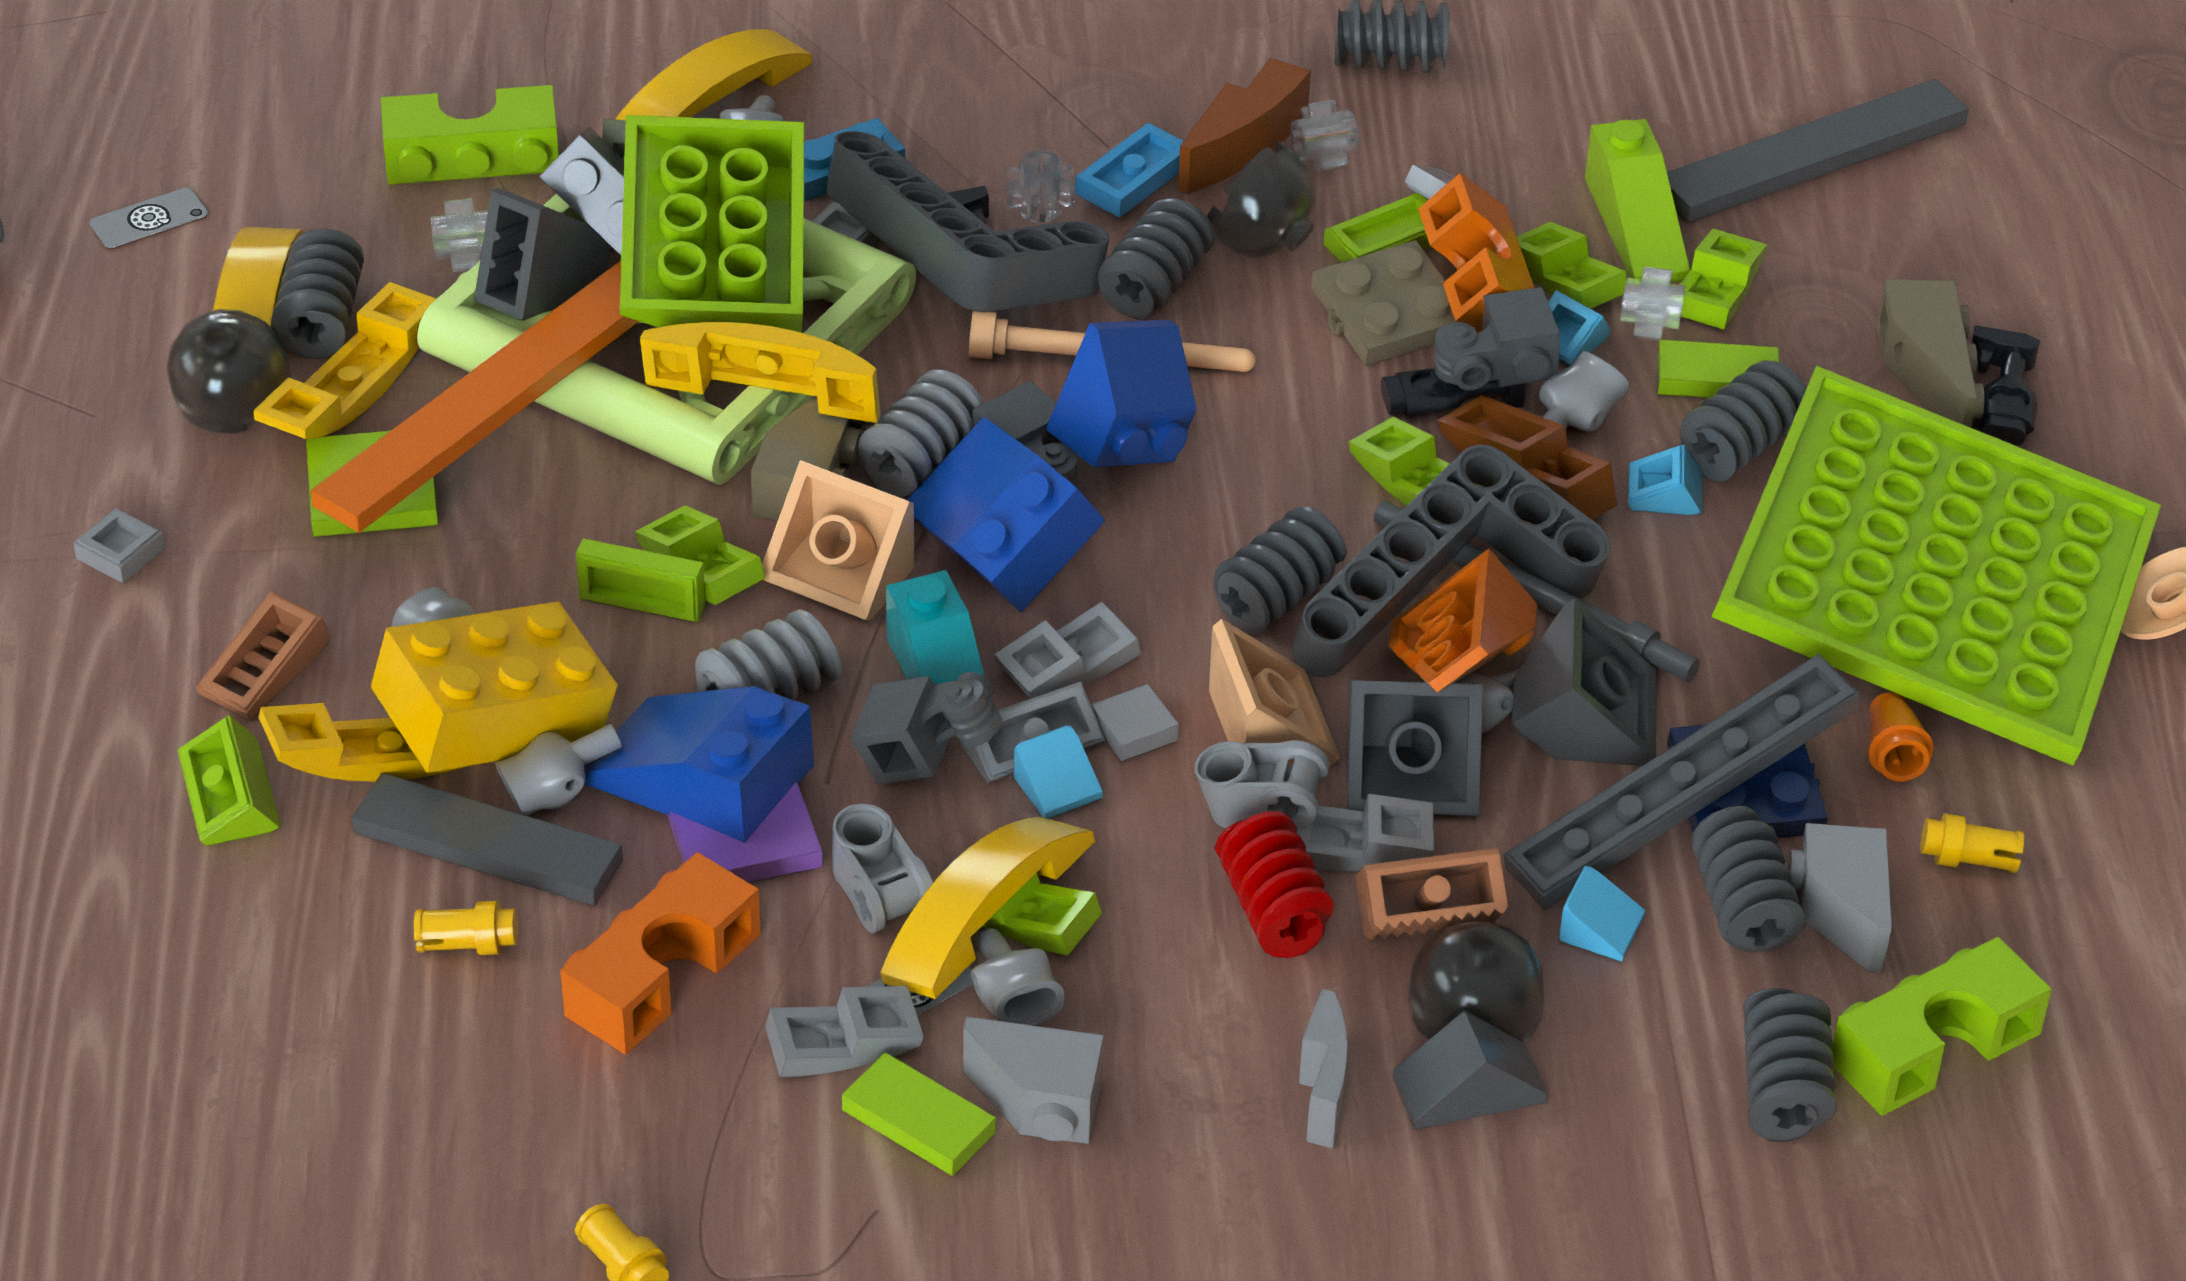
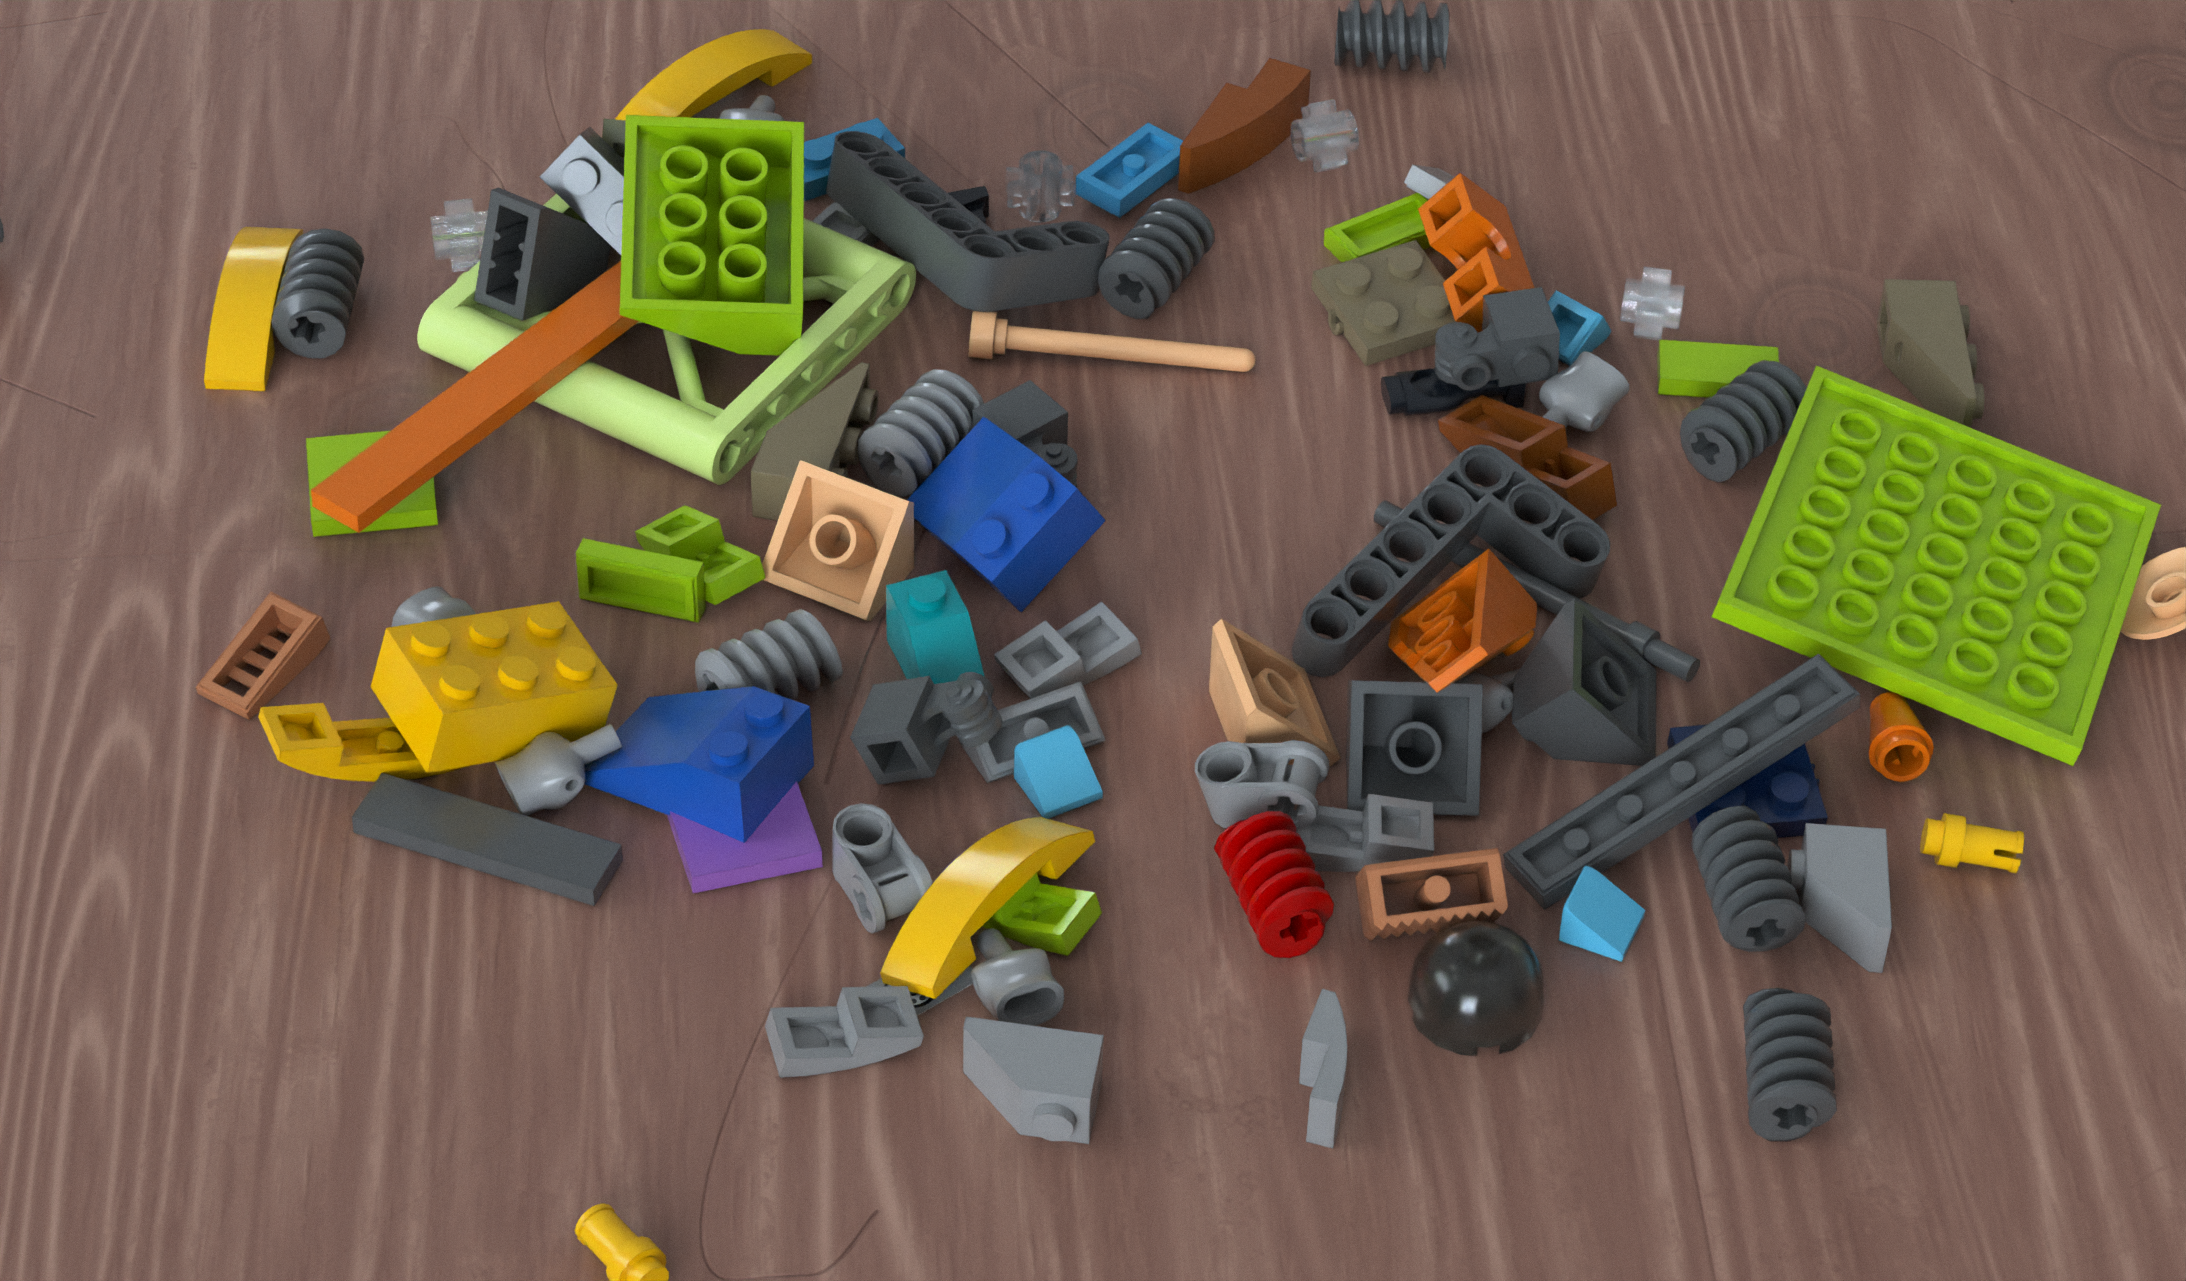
light grey tile [73,508,165,583] -> none
light grey sticker [89,188,208,248] -> none
clear smoke cylinder [167,309,293,434] -> none
lime slope [177,715,281,846] -> none
yellow slope [254,282,436,439] -> none
lime arch [380,85,559,185] -> none
yellow animal [414,901,519,955] -> none
orange arch [560,852,761,1055] -> none
yellow slope [640,322,881,423] -> none
lime tile [842,1052,996,1176] -> none
blue slope [1046,320,1197,468] -> none
light grey tile [1091,684,1179,761] -> none
clear smoke cylinder [1207,141,1316,258] -> none
dark grey piece [1214,506,1347,635] -> none
lime slope [1348,416,1479,522] -> none
dark grey slope [1393,1010,1547,1130] -> none
lime slope [1516,221,1628,309] -> none
lime slope [1585,119,1690,287] -> none
medium azure slope [1628,444,1703,515] -> none
dark grey tile [1667,78,1969,223] -> none
lime slope [1669,228,1768,330] -> none
lime arch [1832,937,2052,1117] -> none
black piece [1971,325,2040,446] -> none

